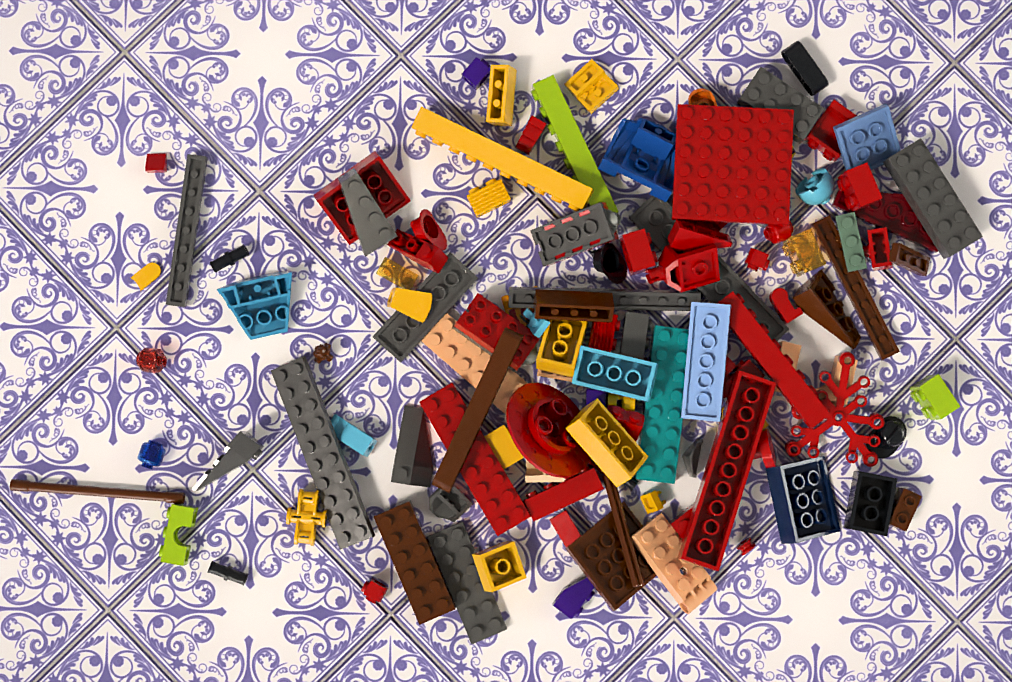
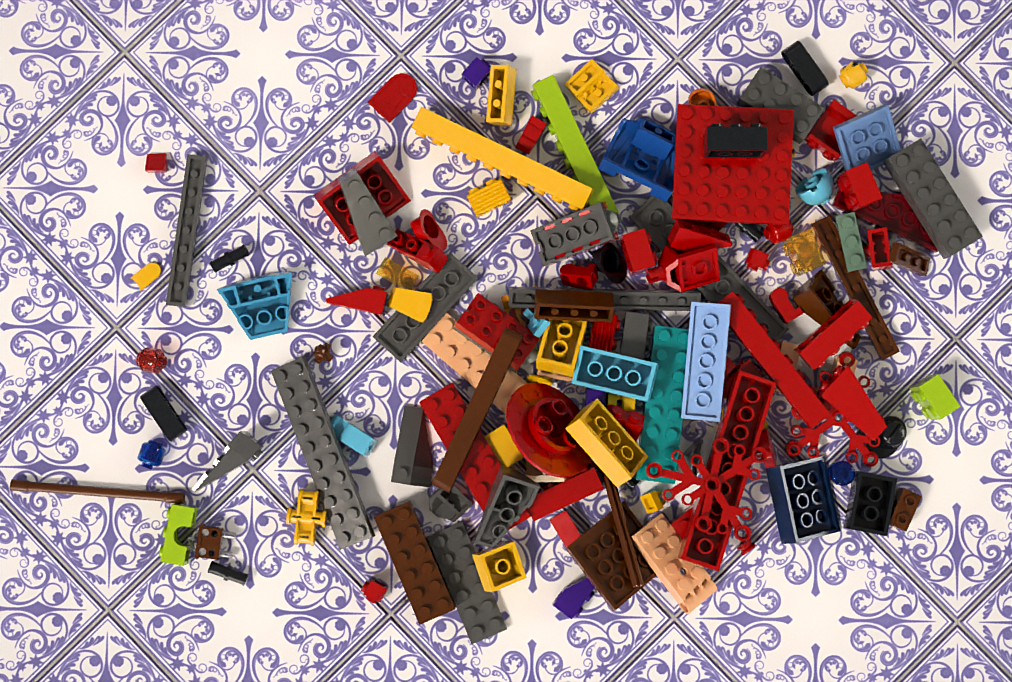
none -> black beam [140,385,187,442]
none -> reddish brown piece [188,523,236,560]
none -> red slope [326,286,388,316]
none -> red window [368,73,417,123]
none -> dark grey wedge [474,465,540,549]
none -> yellow piece [526,375,552,386]
none -> red leg [560,264,599,290]
none -> red plant [646,438,768,541]
none -> black brick [703,124,767,158]
none -> black pin [734,223,763,243]
none -> red brick [794,298,873,370]
none -> red slope [818,363,887,441]
none -> clear blue head [828,461,855,486]
none -> yellow head [839,61,869,89]

